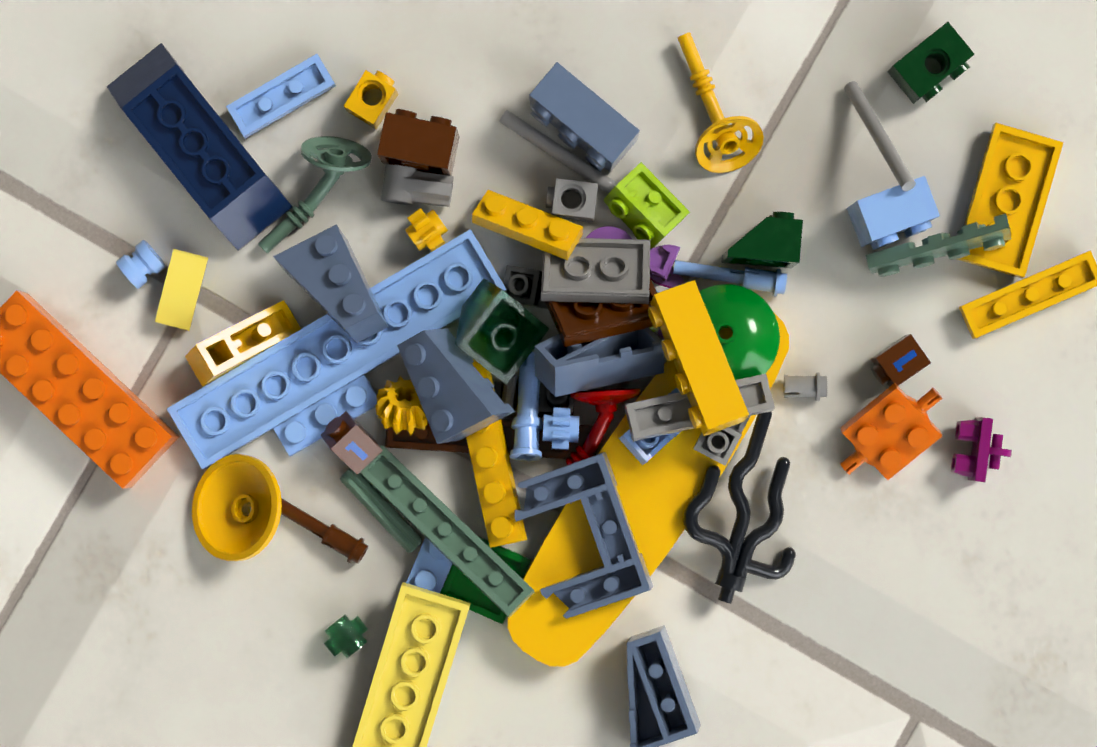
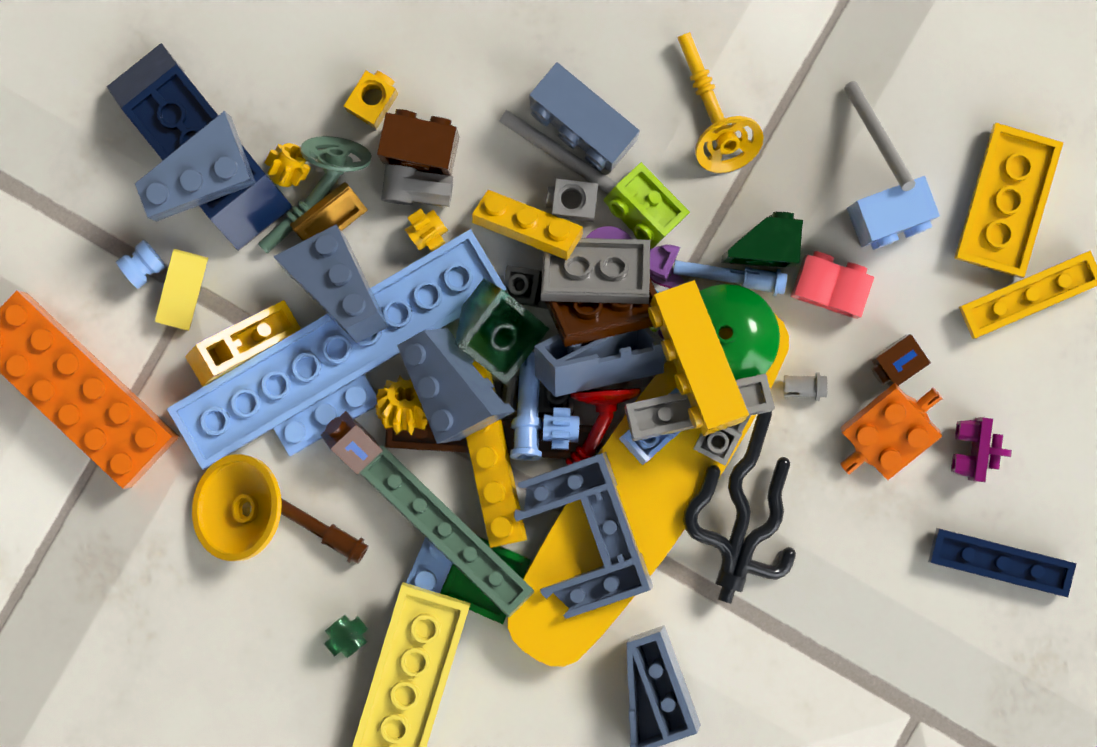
light blue plate [226,54,336,139] -> none
sand green axle [340,468,422,553] -> none
sand green wing [866,214,1011,277] -> none
dark green brick [887,22,975,104] -> none
none -> sand blue wedge [135,111,256,222]
none -> yellow gear [264,143,311,187]
none -> pearl gold tile [290,181,368,241]
none -> coral brick [790,251,874,319]
none -> dark blue plate [928,528,1077,598]

